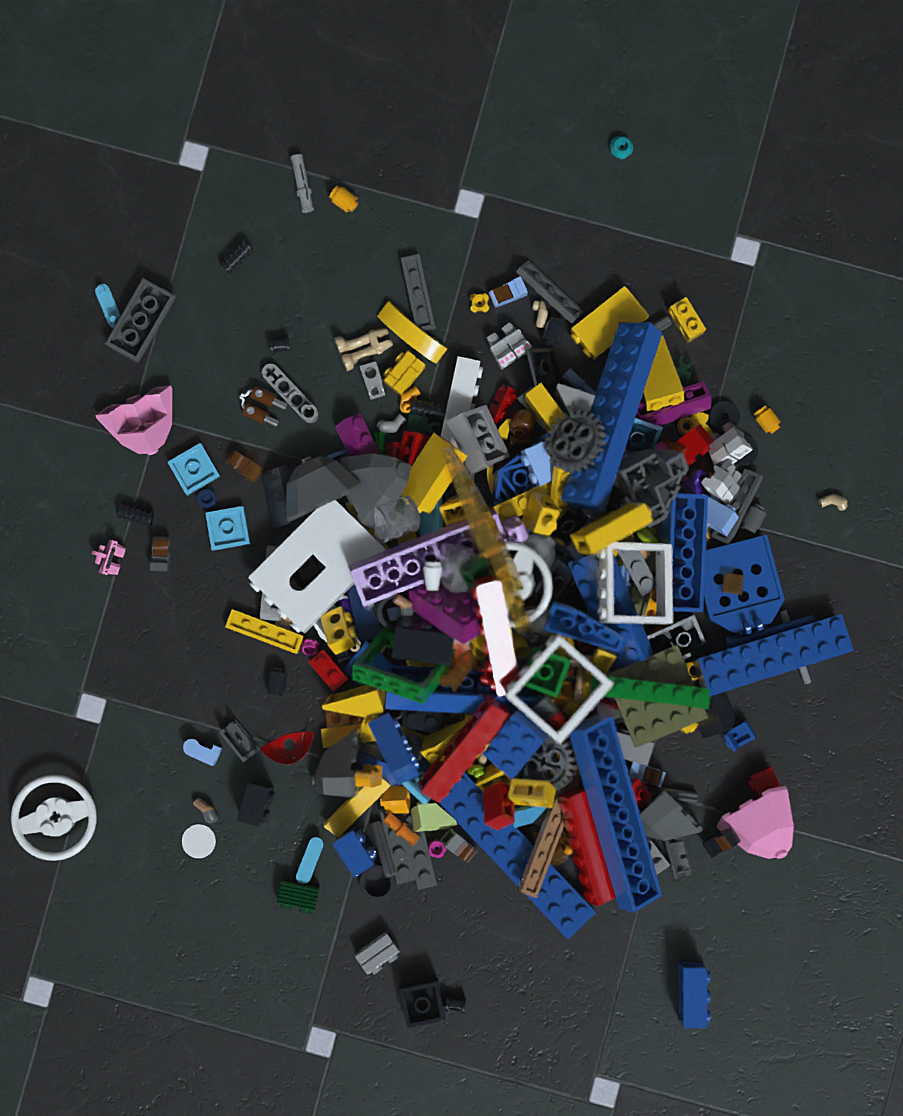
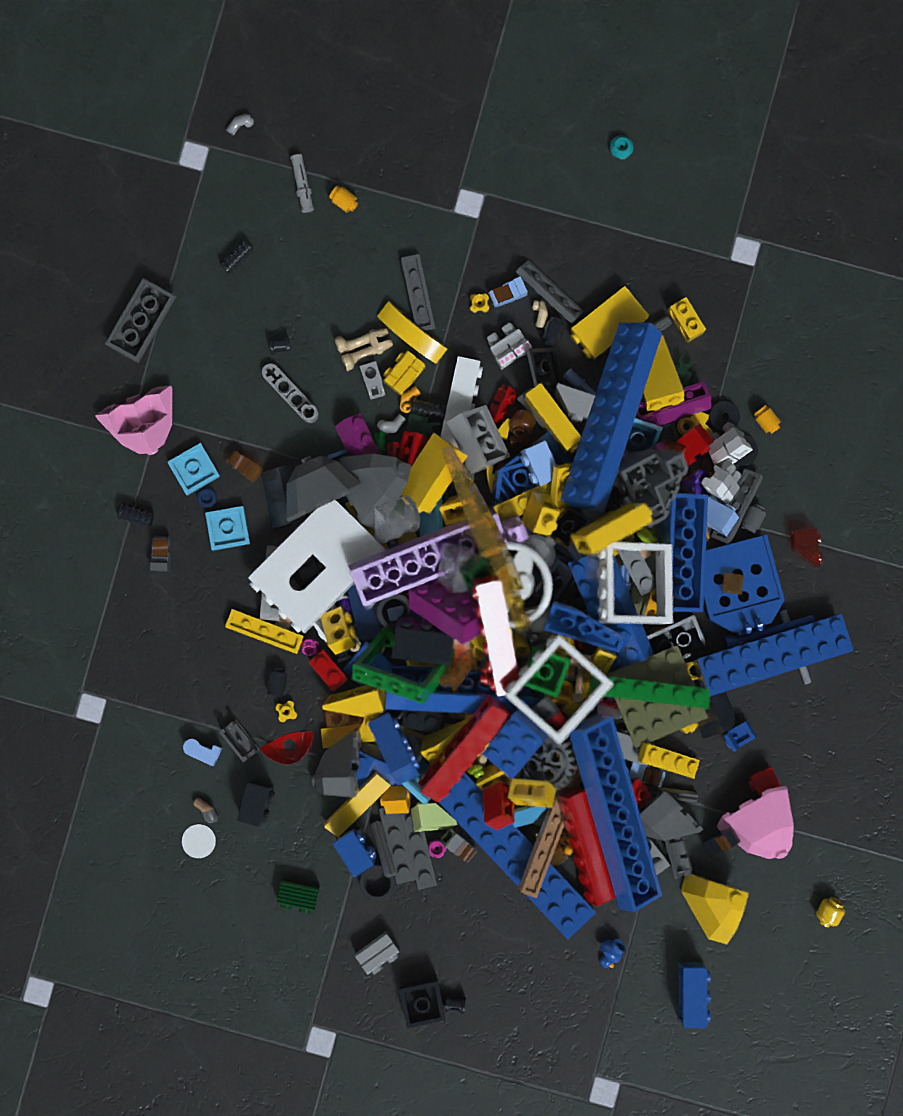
white piece [11,774,97,861] -> none
bright pink hips [91,540,126,575] -> none
medium azure piece [95,284,121,328] -> none
reddish brown piece [240,385,287,426] -> none
medium azure piece [296,837,323,884] -> none
light orange leg [355,764,382,788] -> none
orange pin [382,812,420,846] -> none
medium nougat arm [392,594,413,617] -> none
white cone [423,562,443,590] -> none
dark grey gear [545,409,606,473] -> none
tan arm [818,493,848,511] -> none
none -> light grey arm [226,114,254,135]
none -> yellow plate [276,701,297,722]
none -> blue animal [599,938,626,968]
none -> yellow plate [637,742,700,779]
none -> yellow brick [681,874,749,944]
none -> clear red slope [791,529,823,568]
none -> yellow head [816,897,845,927]

